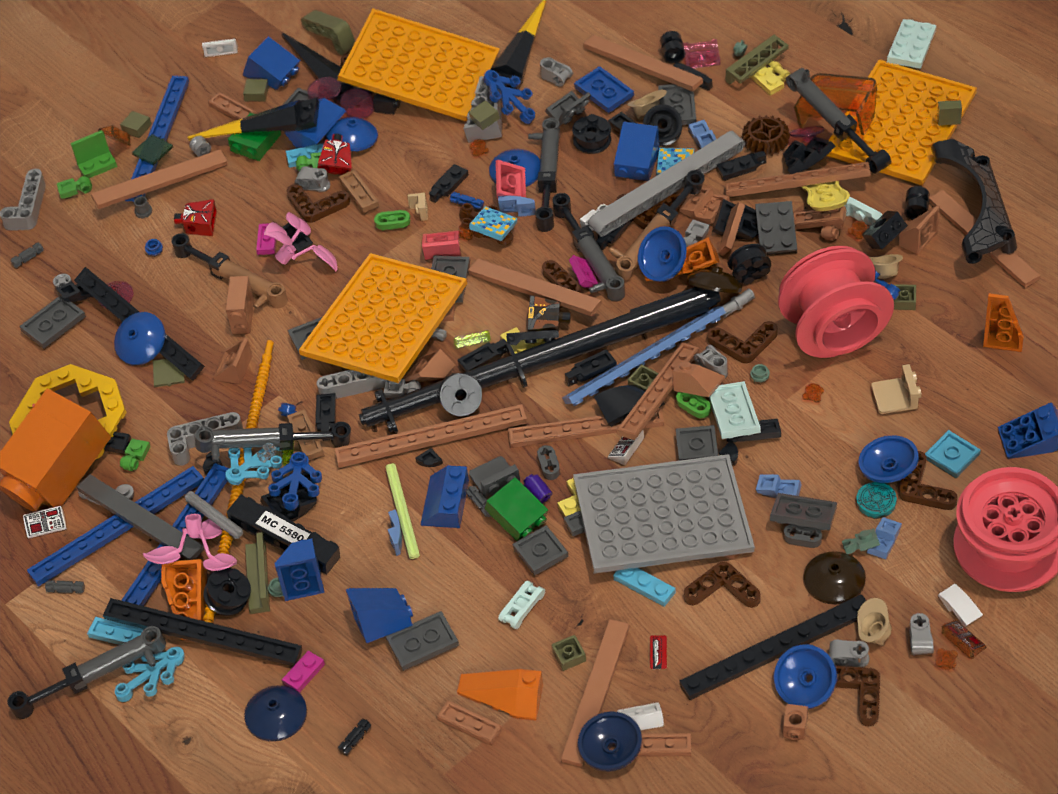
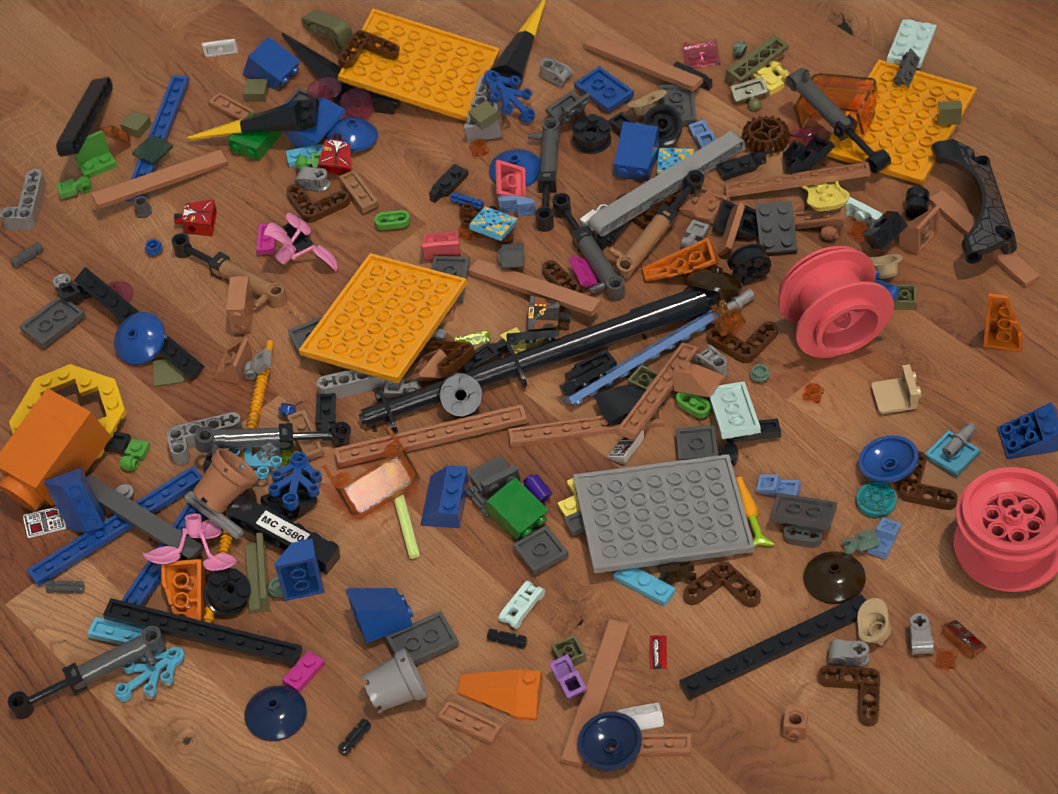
light grey wheel [189,136,211,157] -> none
medium blue slope [387,509,402,555] -> none
tan bracket [407,192,428,221] -> none
black tile [415,448,443,467] -> none
dark grey beam [537,445,560,480] -> none
blue dish [638,226,687,282] -> none
black wheel [660,31,685,63] -> none
blue dish [774,644,837,709] -> none
white slope [938,584,983,627] -> none
none -> blue slope [44,468,105,533]
none -> black beam [56,77,113,157]
none -> nougat piece [193,448,258,513]
none -> light grey plate [244,348,271,380]
none -> clear orange windscreen [322,426,420,519]
none -> reddish brown beam [338,30,400,69]
none -> light grey piece [361,648,428,713]
none -> reddish brown beam [426,340,475,377]
none -> black axle [487,629,527,648]
none -> dark grey brick [498,243,525,268]
none -> medium lavender brick [549,654,587,700]
none -> black hinge [559,362,611,396]
none -> dark brown plate [659,563,696,584]
none -> clear orange plate [711,299,746,337]
none -> olive plate [730,77,769,112]
none -> piece [736,477,775,547]
none -> dark grey hinge [894,48,920,87]
none -> light grey pin [942,422,977,458]

